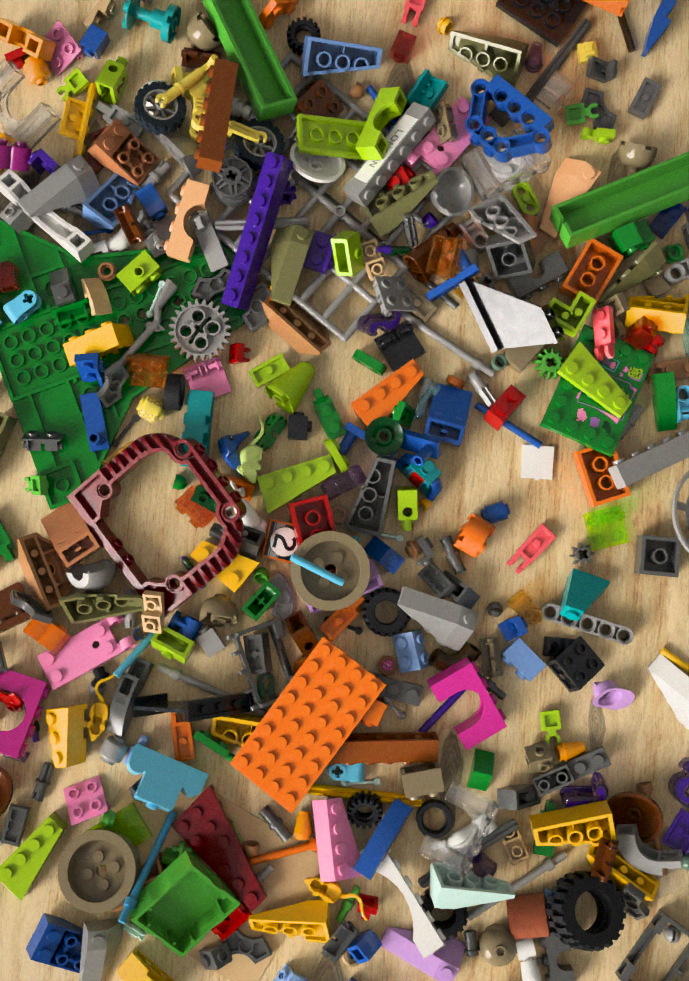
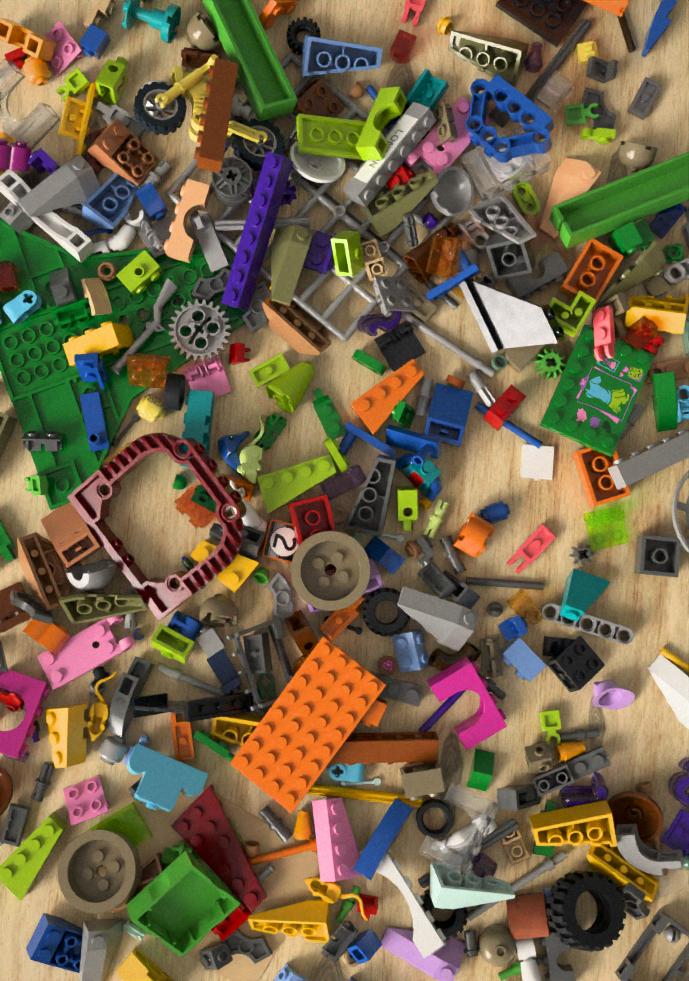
dark grey tile [96,360,130,408] -> none
bright green plate [101,809,117,829] -> none
reddish brown hinge [113,202,146,246] -> none
medium azure bar [113,632,155,678] -> none
dark azure bar [118,811,177,924] -> none
tan slope [141,590,165,634] -> none
light aqua hinge [146,281,165,318] -> none
light grey wedge [150,131,204,178] -> none
green slope [241,580,281,622] -> none
black brick [288,412,312,441] -> none
medium azure bar [290,553,345,586] -> none
black tyre [347,790,383,829] -> none
dark green dish [365,417,404,455] -> none
piece [376,245,412,256] -> none
light grey hinge [383,696,406,719] -> none
clear light blue piece [413,382,441,420] -> none
lime wing [556,342,632,418] -> none
reddish brown hinge [590,837,619,883] -> none
none -> dark blue bracket [207,650,243,694]
none -> yellowish green pin [422,500,449,540]
none -> dark grey bar [466,577,543,590]
none -> bright green bar [498,958,535,981]
none -> dark grey bar [560,729,600,741]

